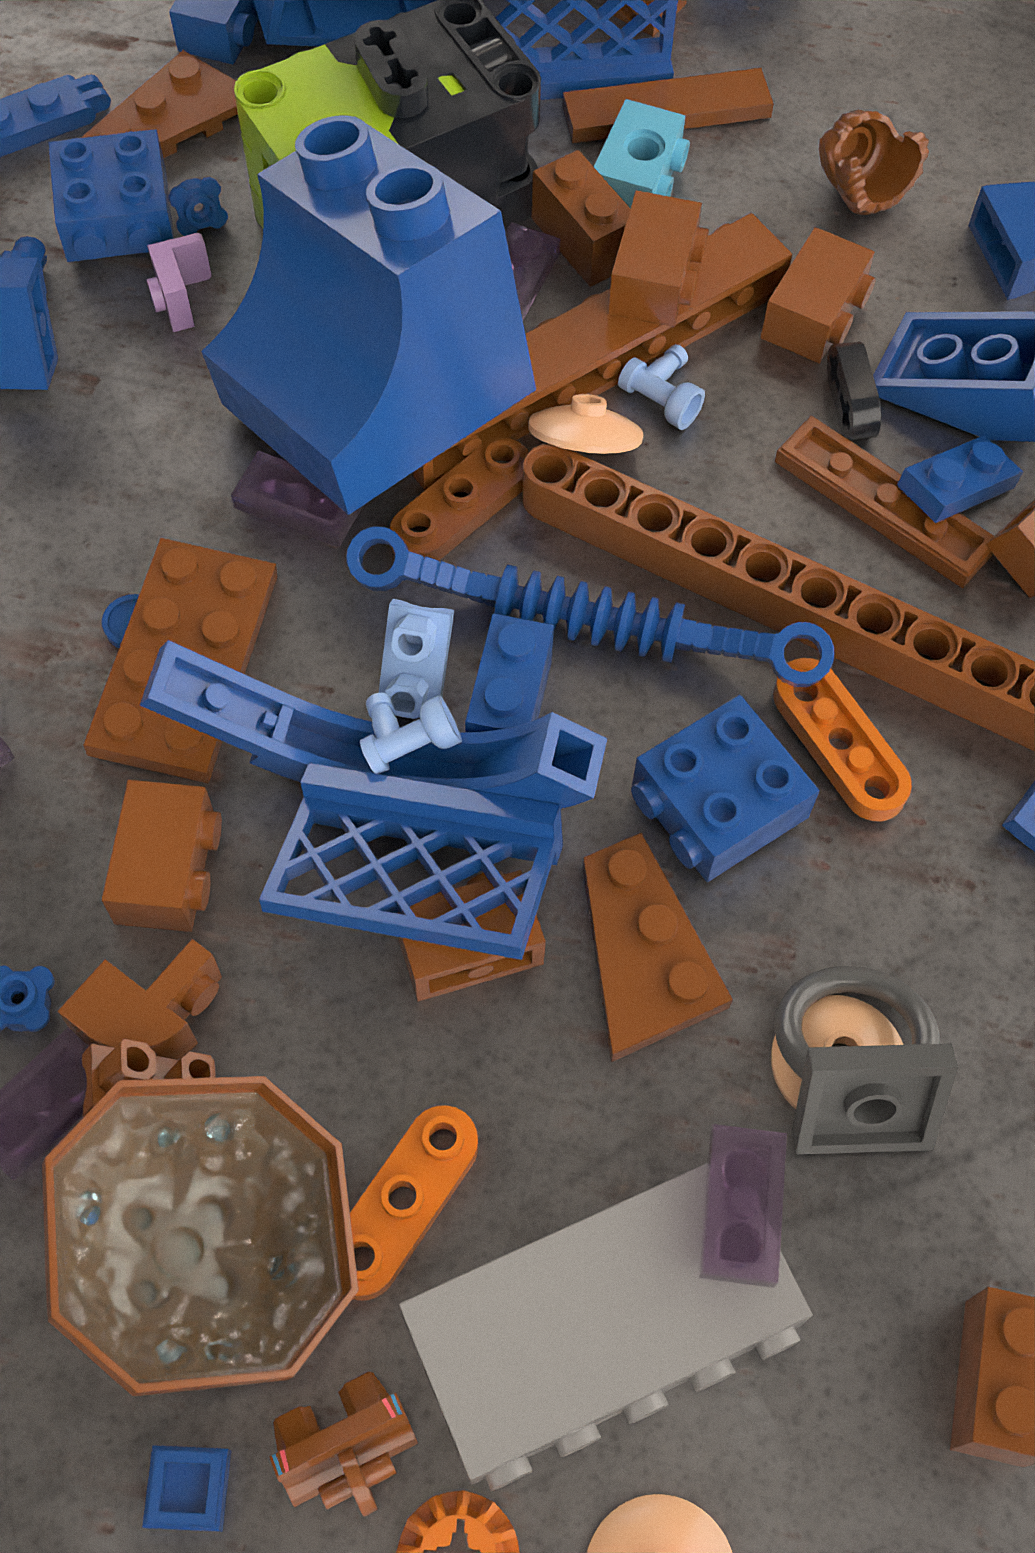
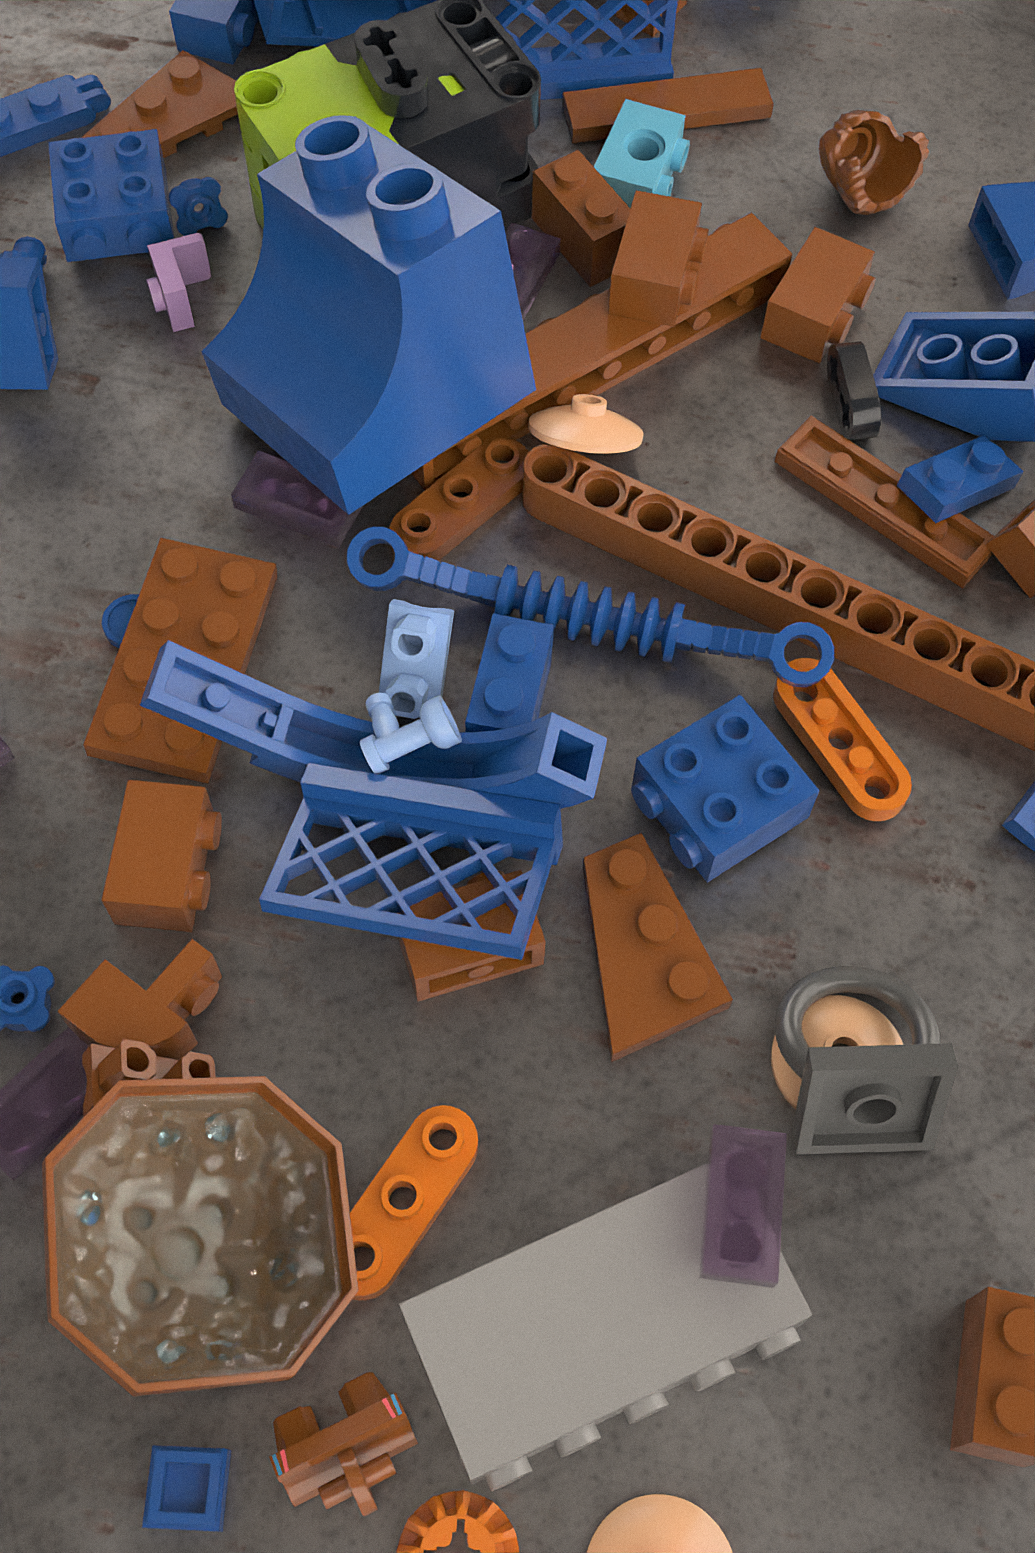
light blue piece [618,344,705,430] -> none

